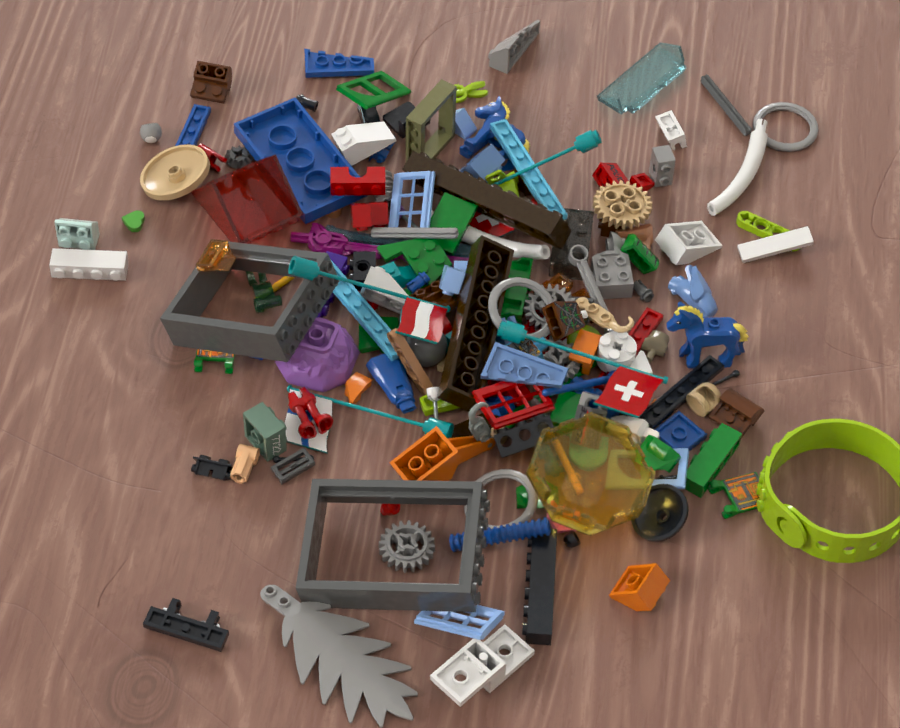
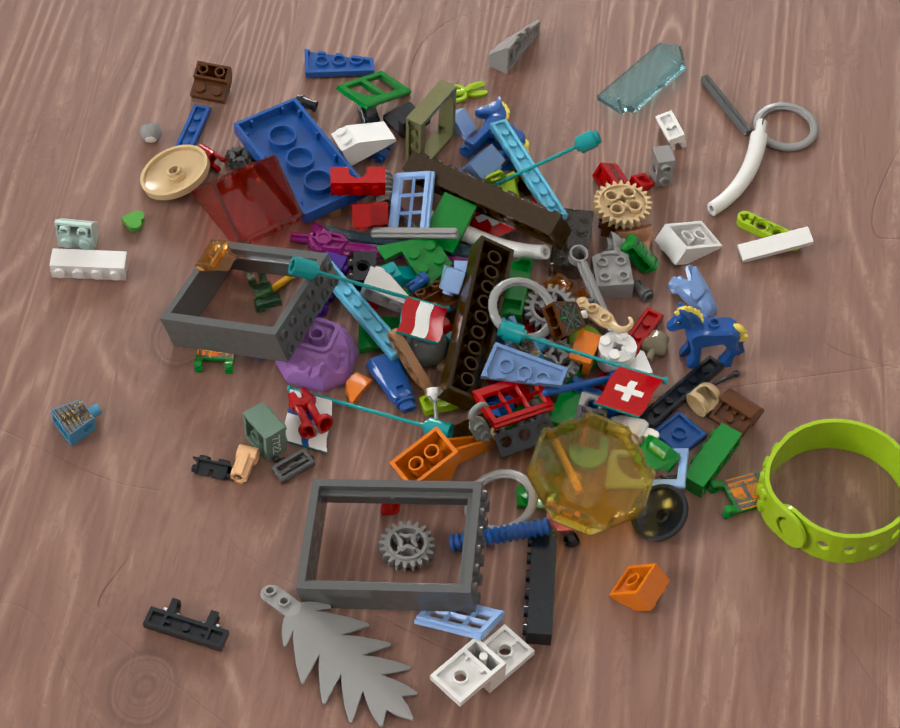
none -> torso [51,400,102,447]

